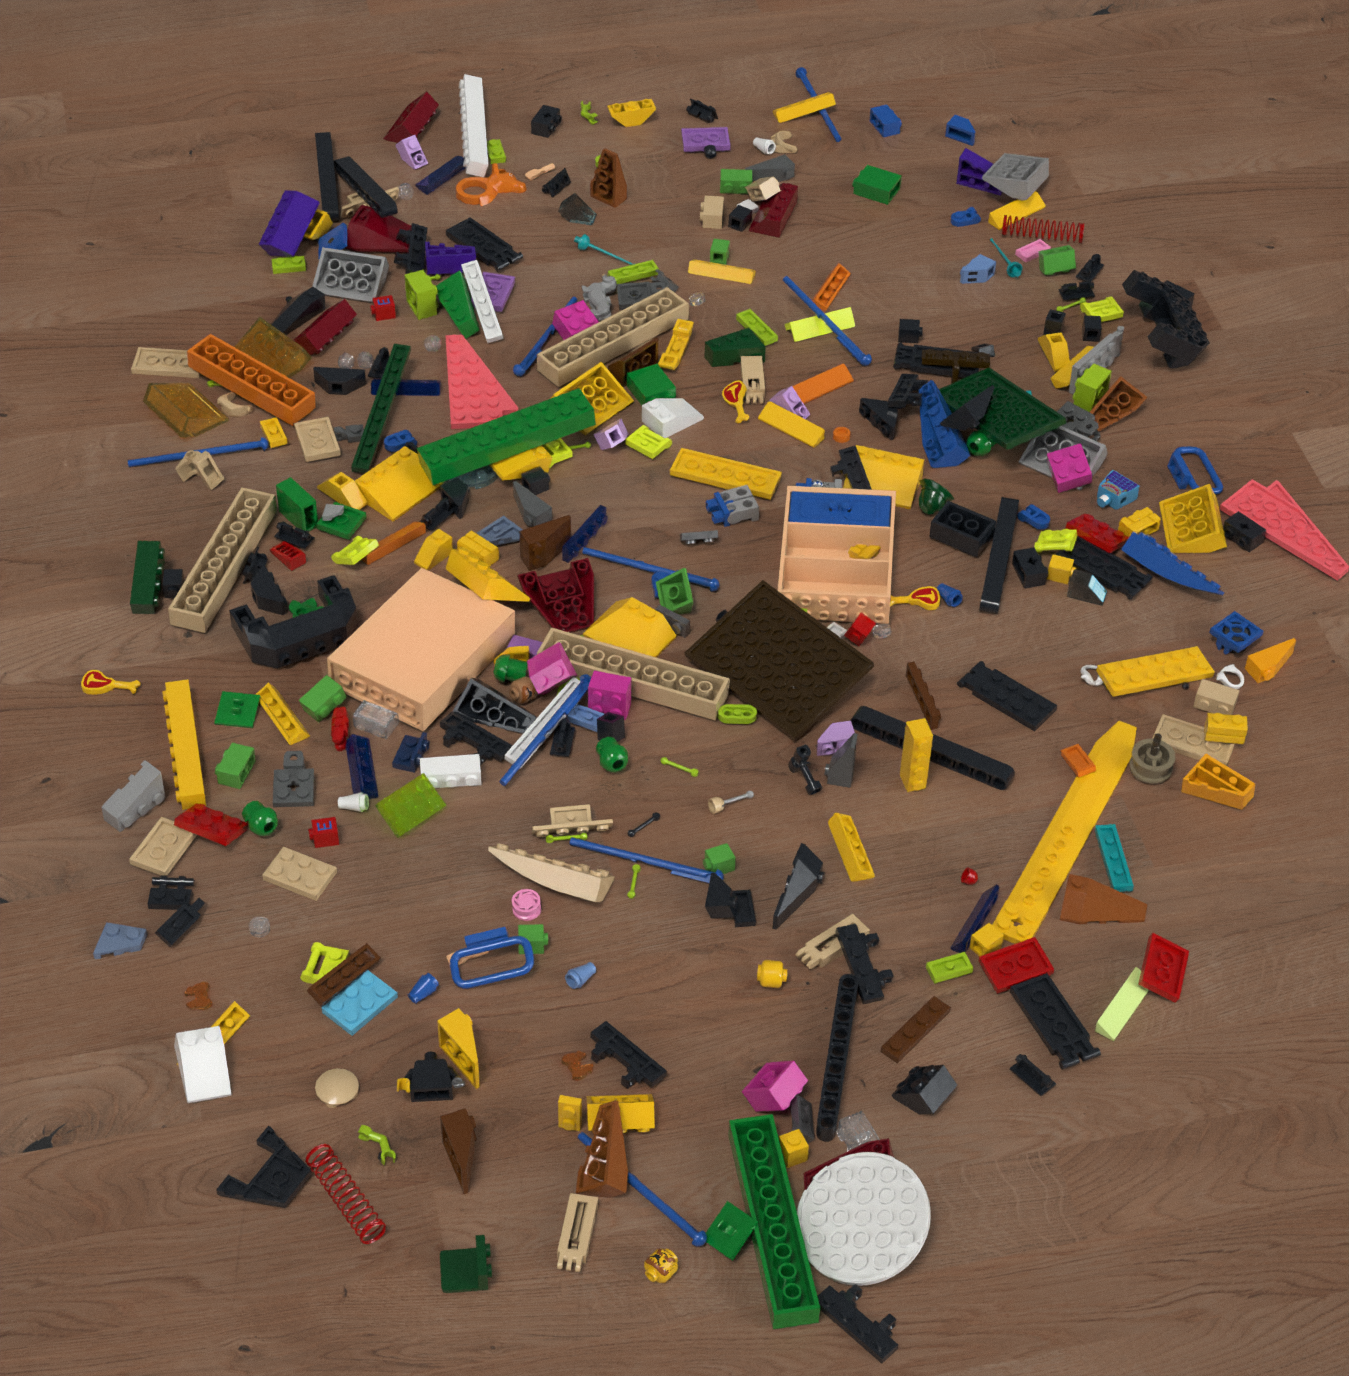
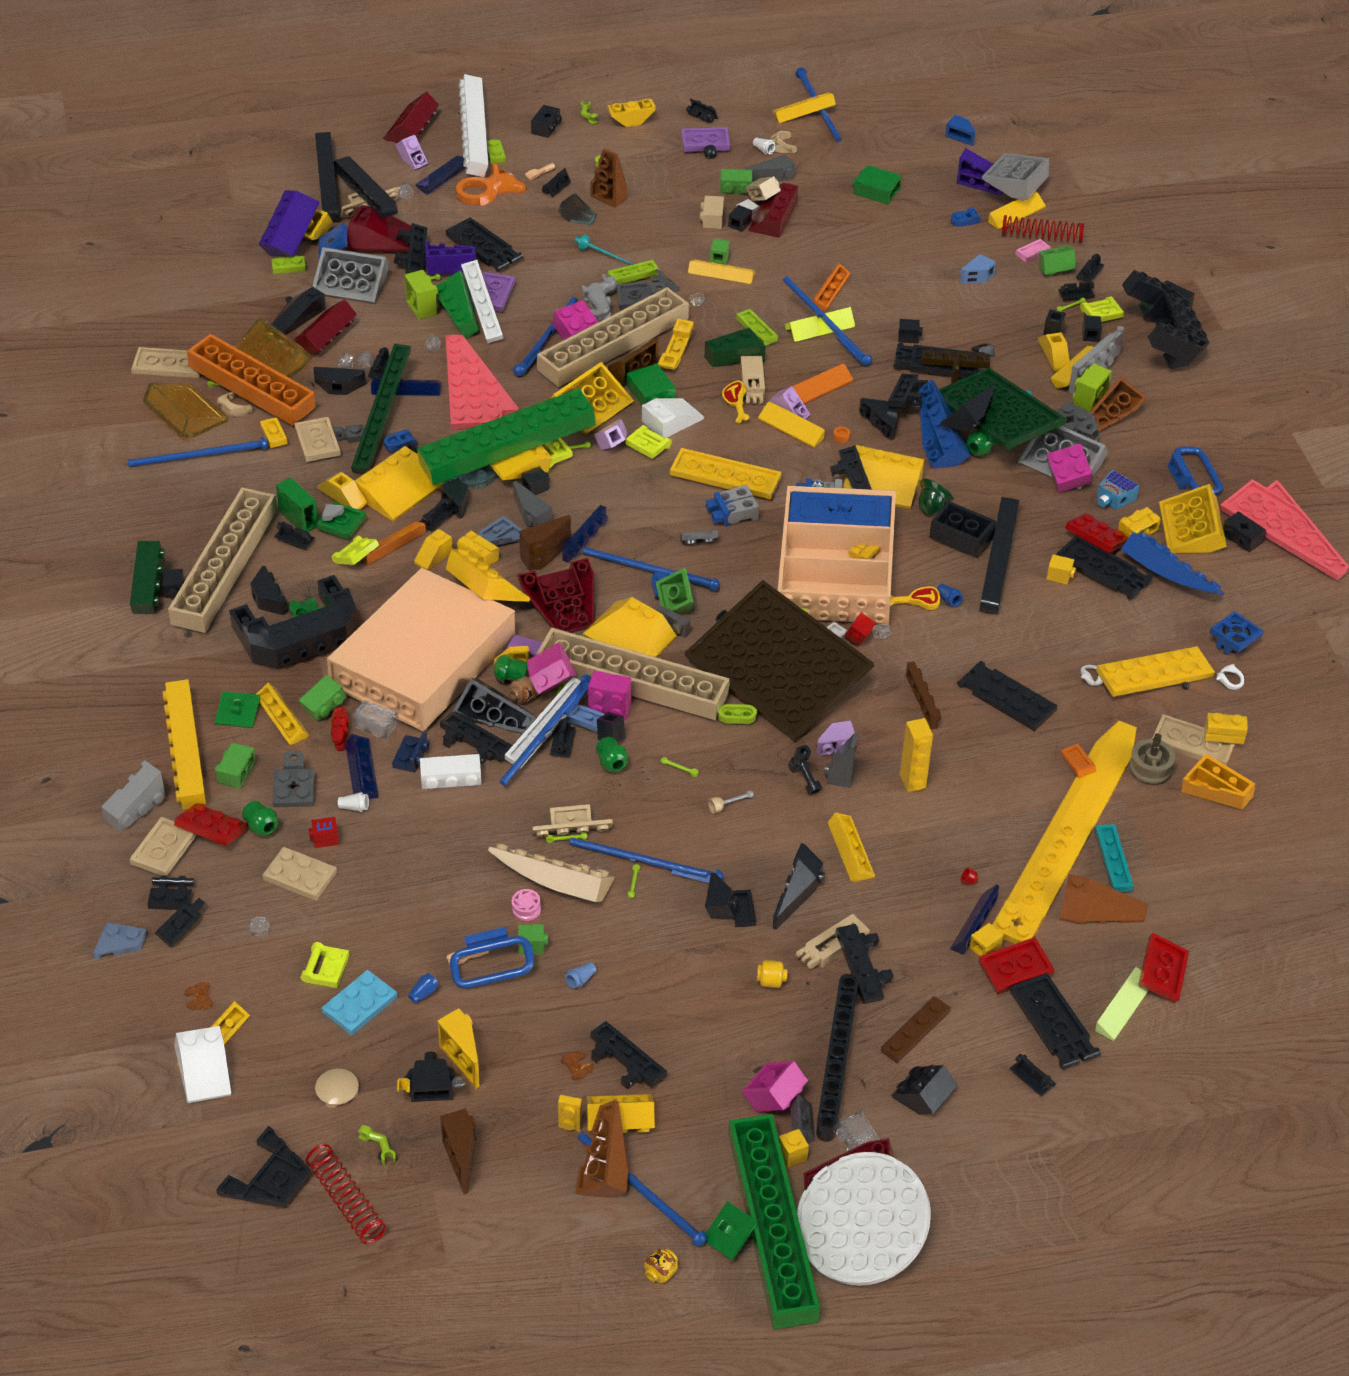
yellow piece [81,670,141,695] -> none
tan tile [175,450,224,490] -> none
black hinge [242,547,268,584] -> none
red slope [270,541,306,571] -> none
reddish brown plate [307,943,381,1006] -> none
red brick [370,295,396,321] -> none
clear neon green plate [375,773,446,838] -> none
dark green bracket [440,1235,492,1293] -> none
tan hinge [557,1193,598,1272] -> none
black hinge [627,812,660,837] -> none
bright green brick [703,843,736,874] -> none
black hinge [817,1284,898,1364] -> none
black beam [850,706,1015,790] -> none
blue brick [869,104,902,138] -> none
lime plate [926,952,973,984] -> none
teal sword [990,238,1023,277] -> none
black brick [1012,547,1048,589] -> none
blue plate [1017,504,1050,530] -> none
neon yellow plate [1034,529,1078,553] -> none
clear smoke slope [1067,569,1107,606] -> none
tan brick [1193,679,1239,715] -> none
light orange slope [1245,638,1296,683] -> none

